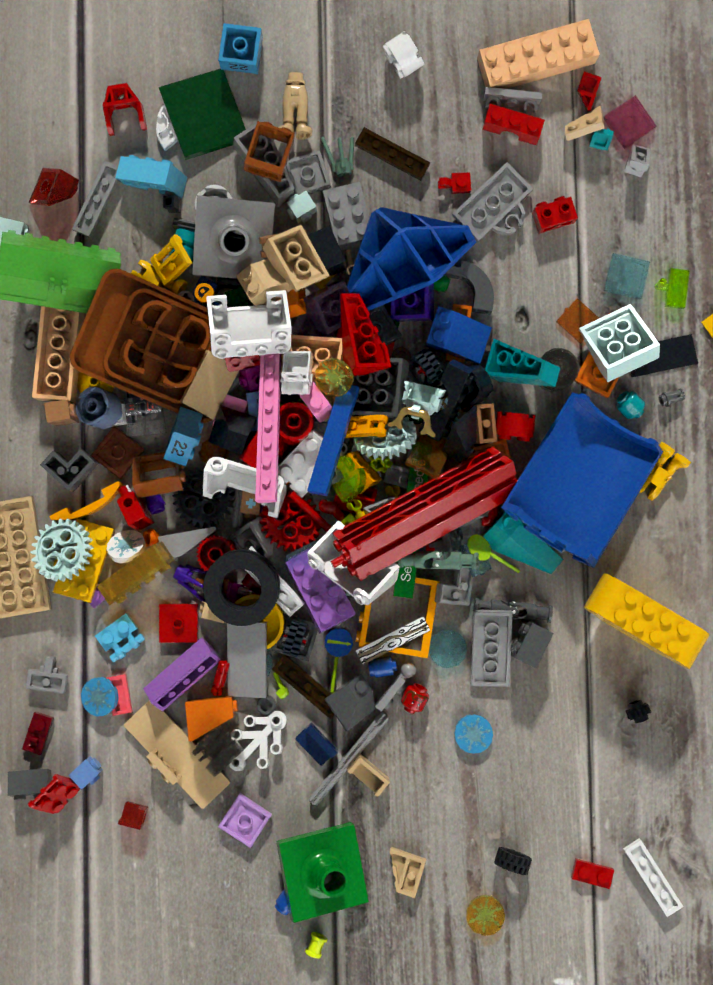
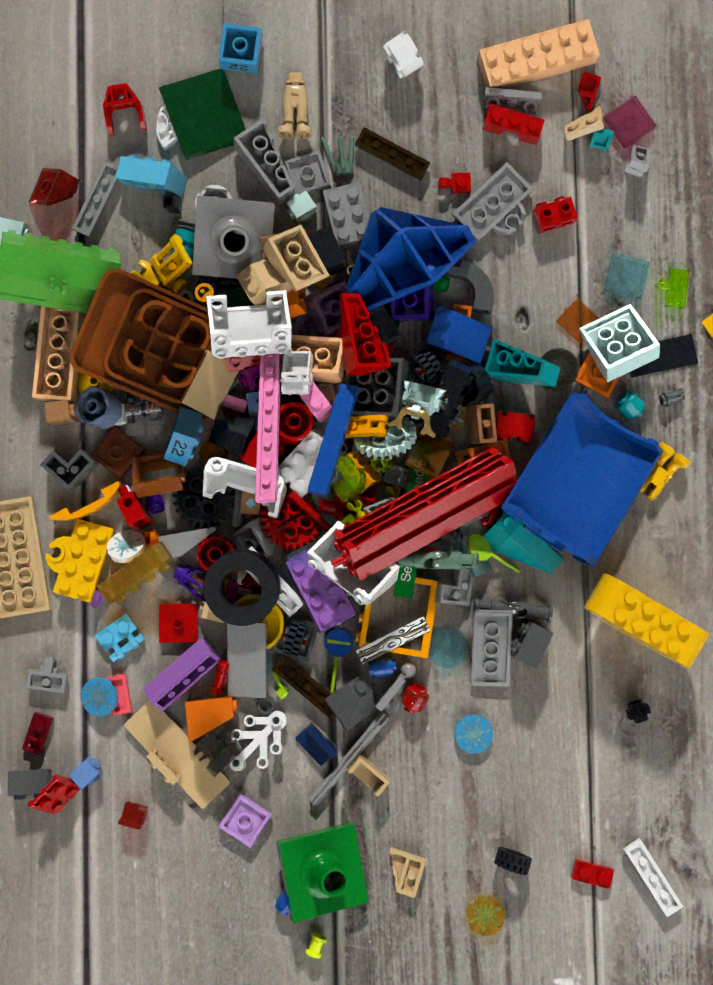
light aqua gear [31,518,94,582] -> none
dark orange window [244,121,295,182] -> none
clear yellow tile [315,358,354,397] -> none
black slope [442,406,477,463] -> none

